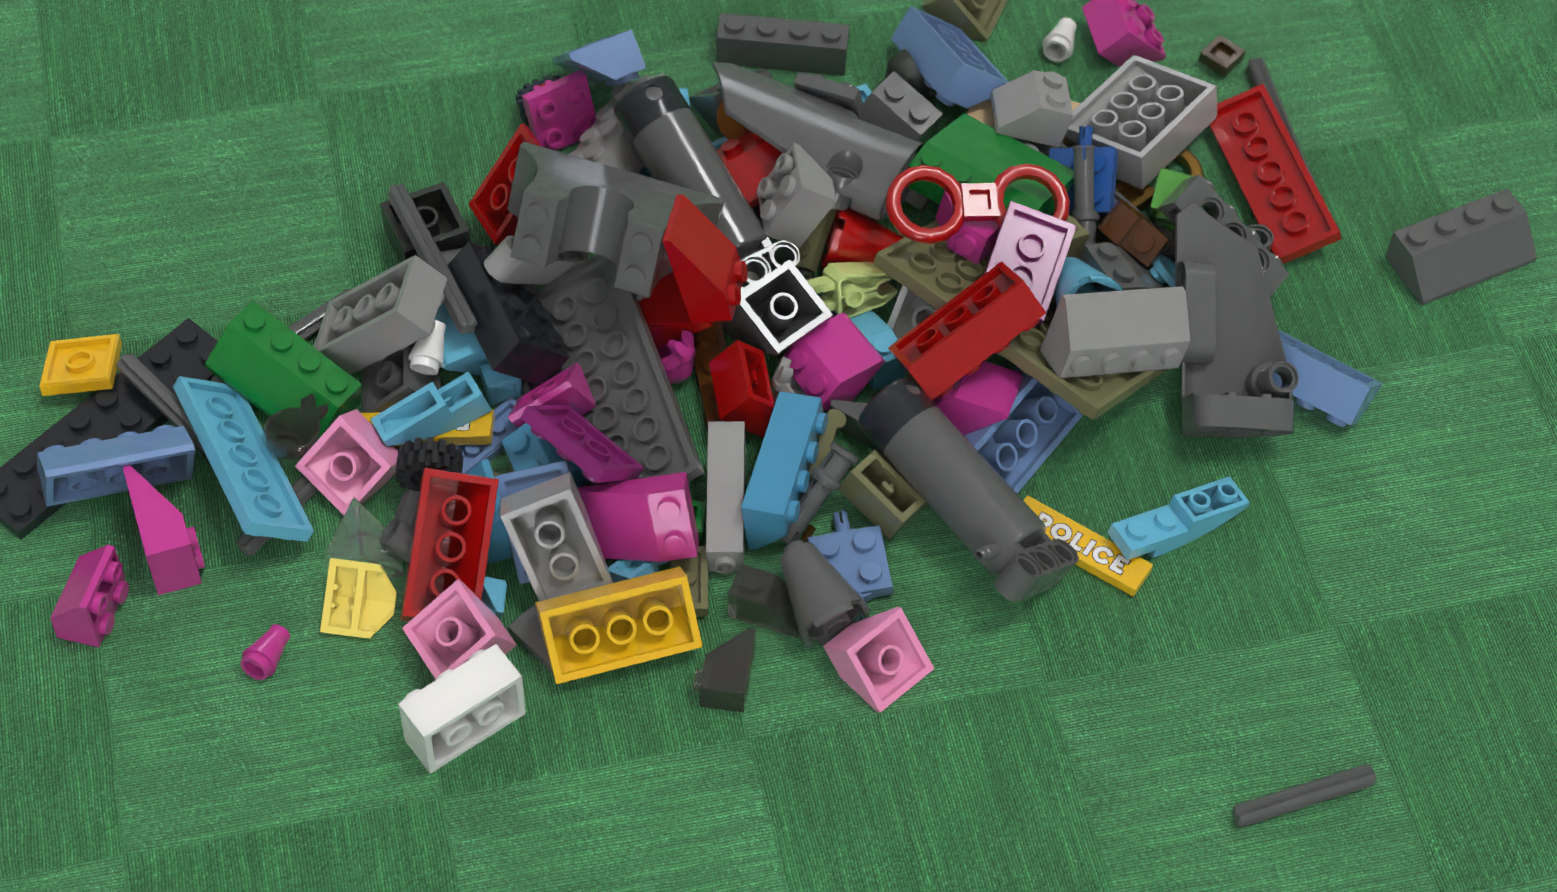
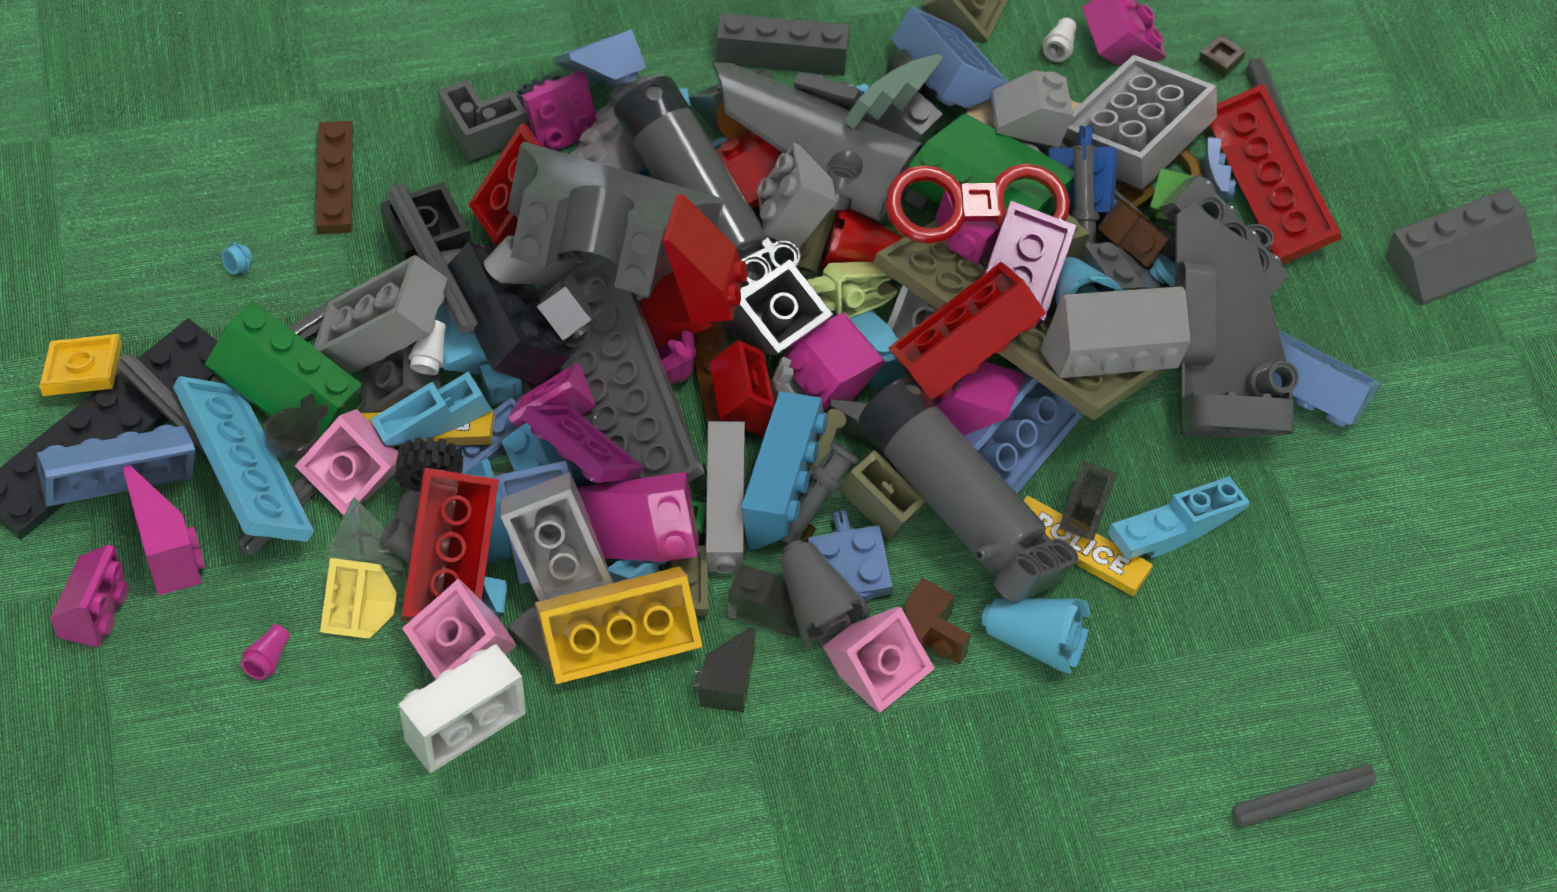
none -> medium azure plate [221,242,253,275]
none -> reddish brown plate [316,121,353,234]
none -> dark grey brick [438,79,528,162]
none -> slope [537,273,594,340]
none -> sand green slope [843,54,943,129]
none -> reddish brown brick [905,578,971,664]
none -> medium azure cone [982,598,1090,674]
none -> clear smoke slope [1058,461,1117,542]
none -> medium blue slope [1203,137,1236,202]

